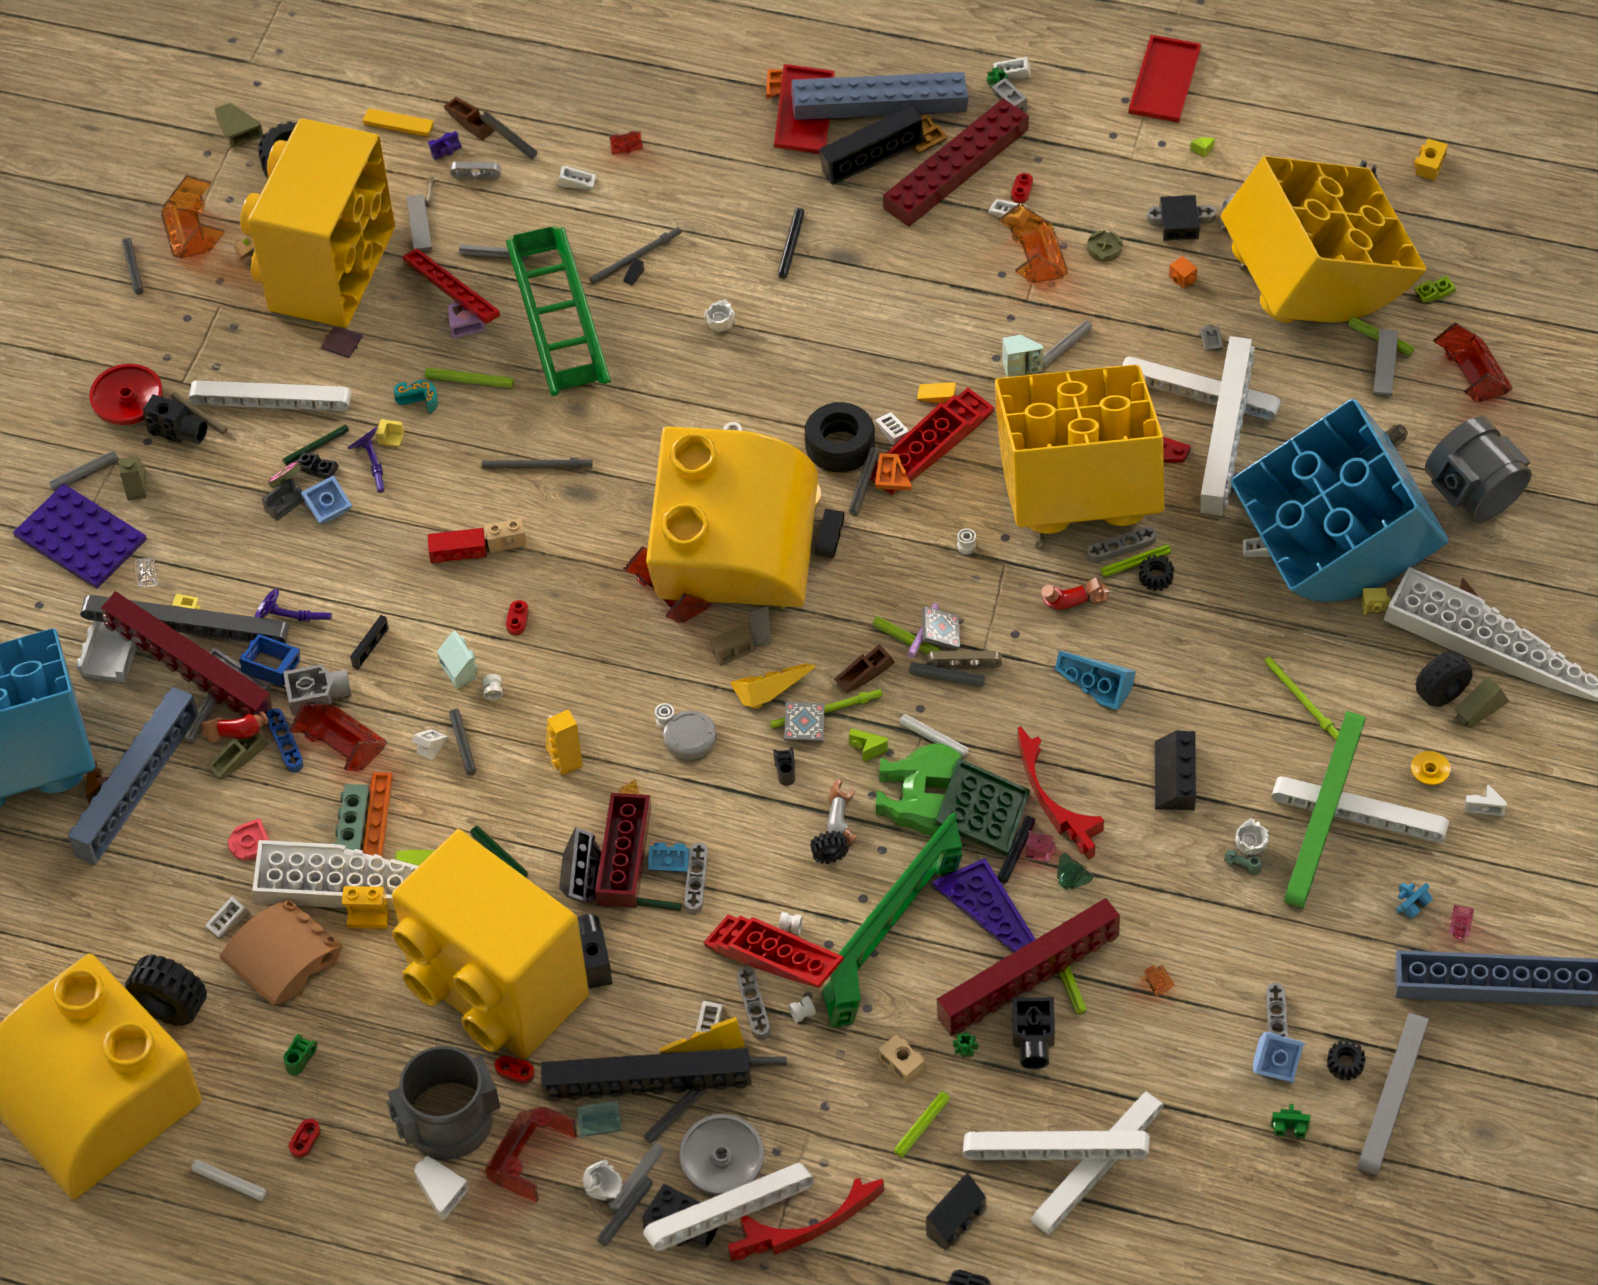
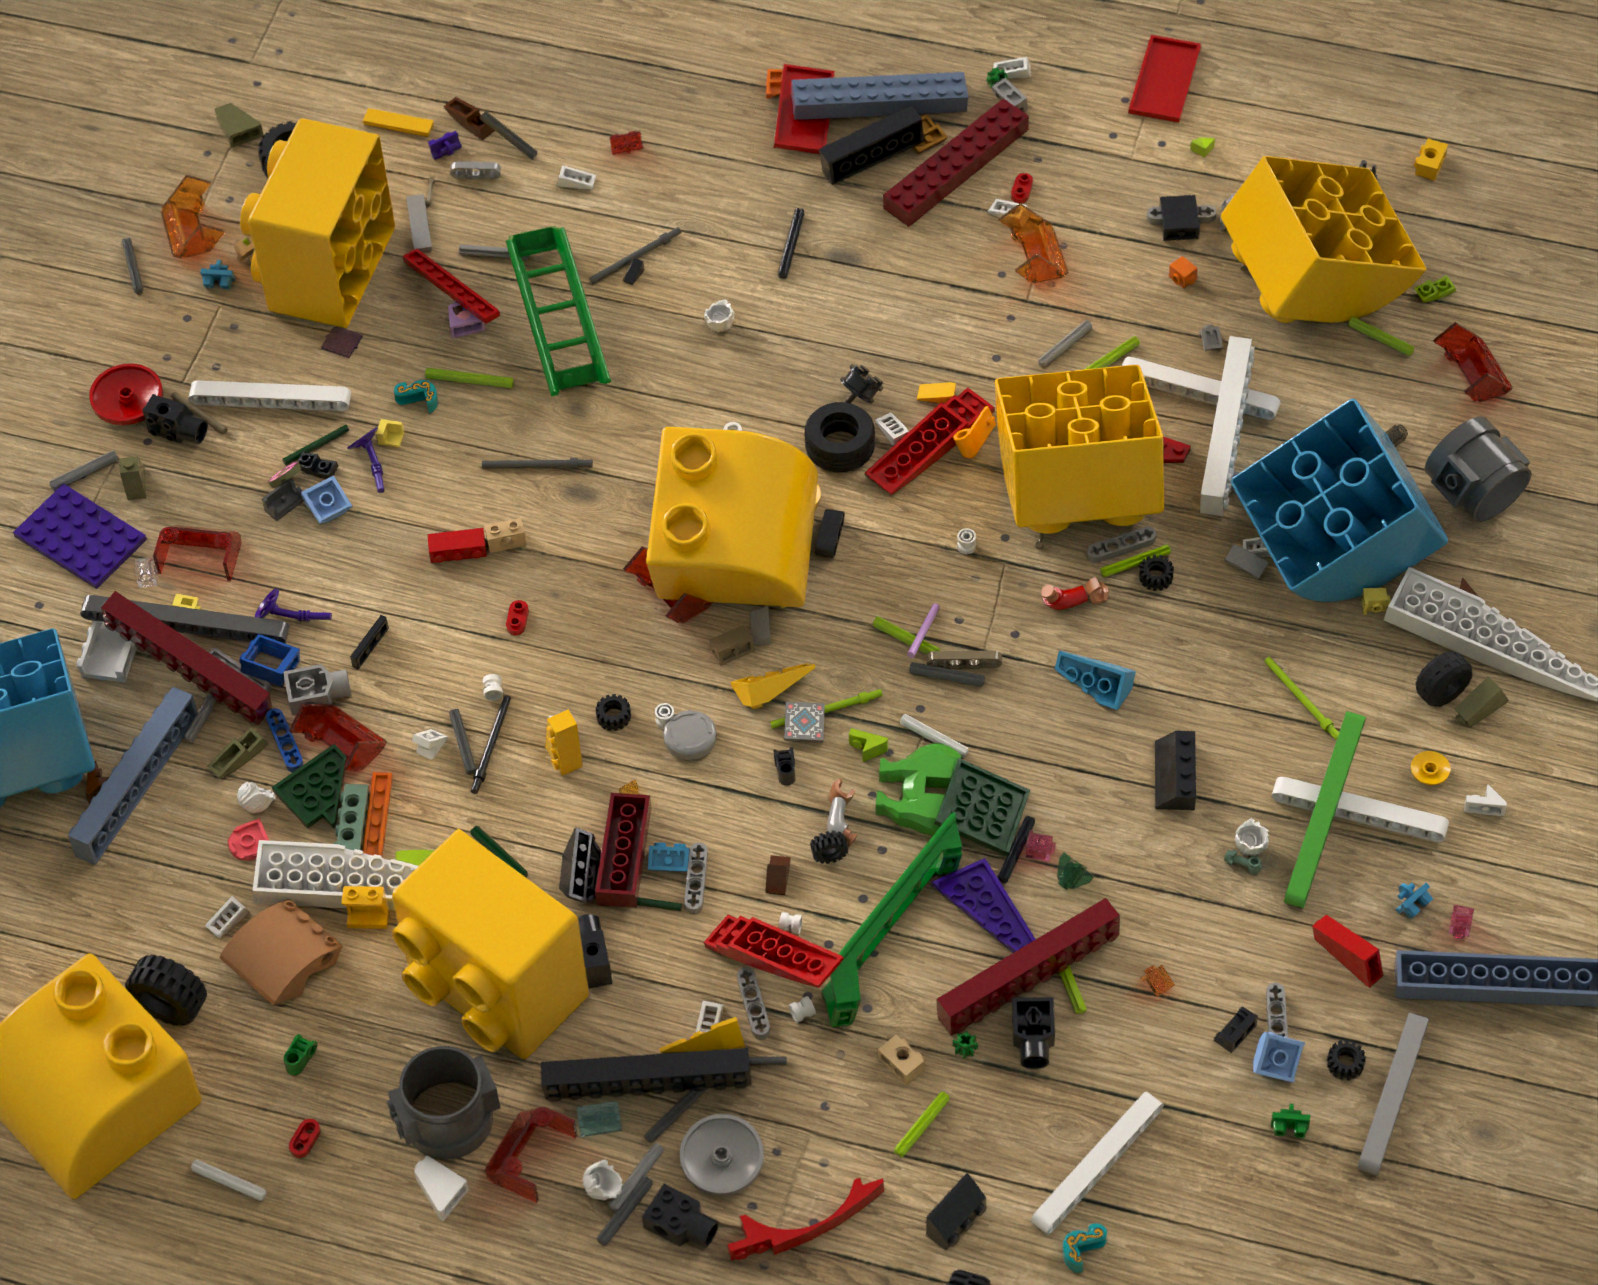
red piece [201,711,268,743] -> none
light aqua slope [437,631,478,689] -> none
red plate [495,1055,535,1084] -> none
white beam [643,1163,814,1251] -> none
reddish brown slope [834,644,895,693] -> none
dark grey axle [848,447,880,515] -> none
orange wing [875,453,912,491] -> none
light grey tile [922,606,960,650] -> none
white beam [962,1131,1150,1160] -> none
light aqua slope [1002,335,1044,377] -> none
red slope [1017,726,1104,860] -> none
olive tile [1087,230,1122,261] -> none
light grey tile [1373,329,1398,396] -> none
none -> clear red windscreen [153,525,242,581]
none -> dark azure hips [200,260,236,289]
none -> white hair [237,782,276,813]
none -> dark green wing [272,744,347,829]
none -> black bar [471,695,511,794]
none -> black tyre [596,694,631,731]
none -> reddish brown slope [765,855,791,895]
none -> black wheel [840,364,883,404]
none -> light orange door [953,406,996,459]
none -> teal animal [1062,1223,1107,1273]
none -> lime axle [1084,336,1140,370]
none -> black hinge [1214,1006,1258,1053]
none -> light grey slope [1224,544,1268,579]
none -> red slope [1312,914,1384,988]

